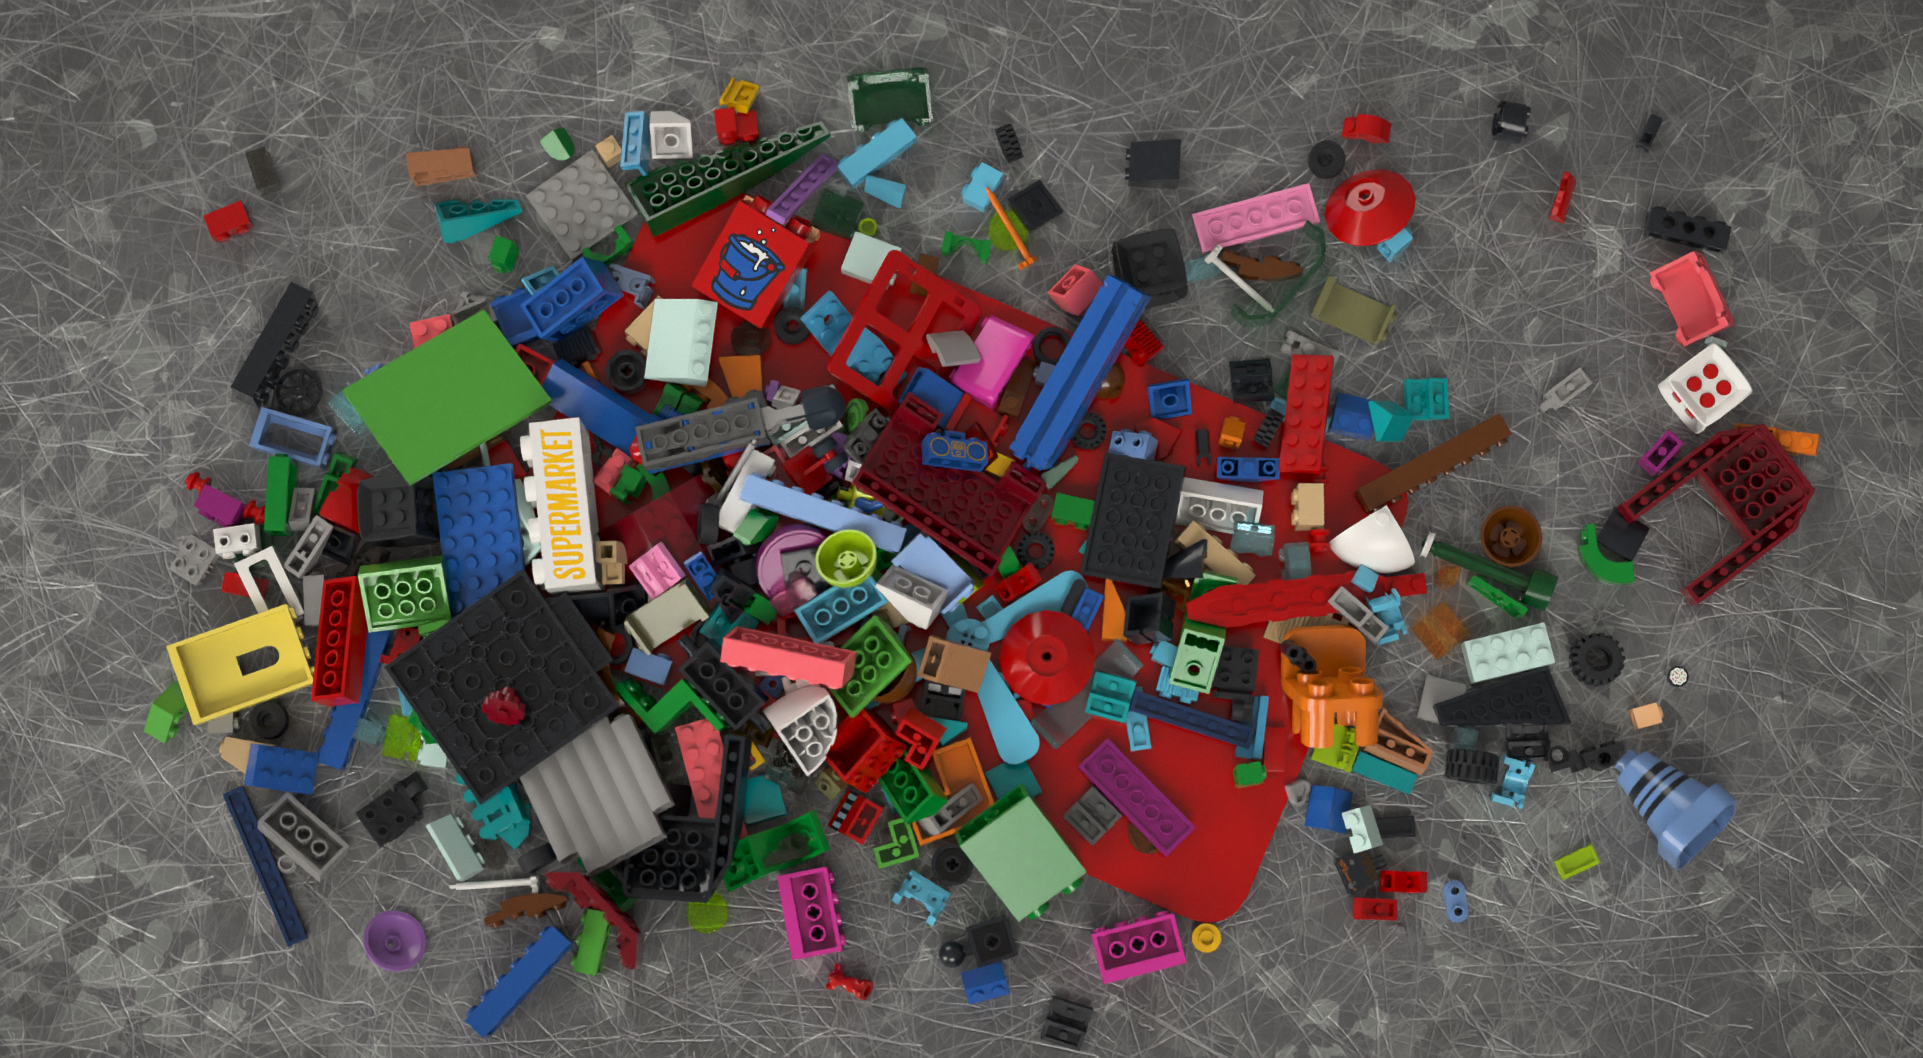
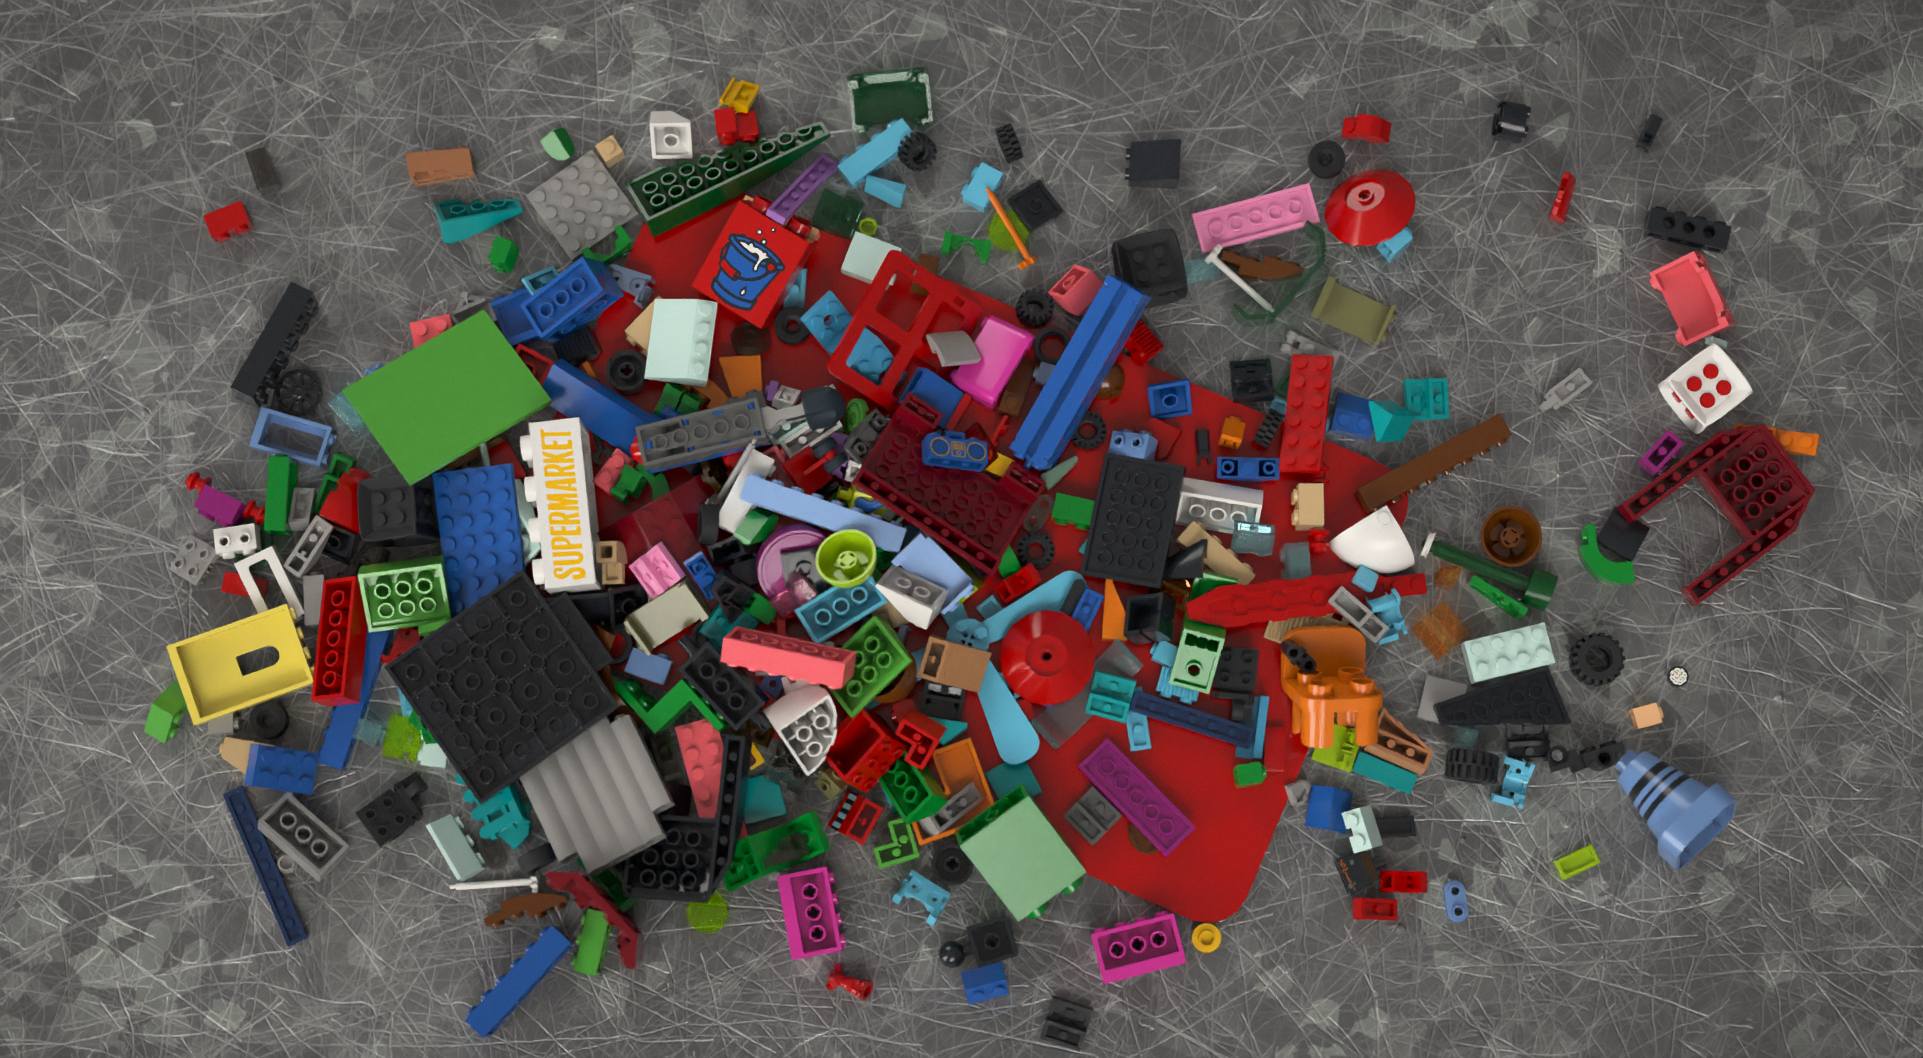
medium lavender dish [363,910,426,972] -> none
dark red plant [482,687,526,726] -> none
dark azure panel [620,111,651,176] -> none
none -> black tyre [897,131,937,172]
none -> black tyre [1015,288,1054,328]

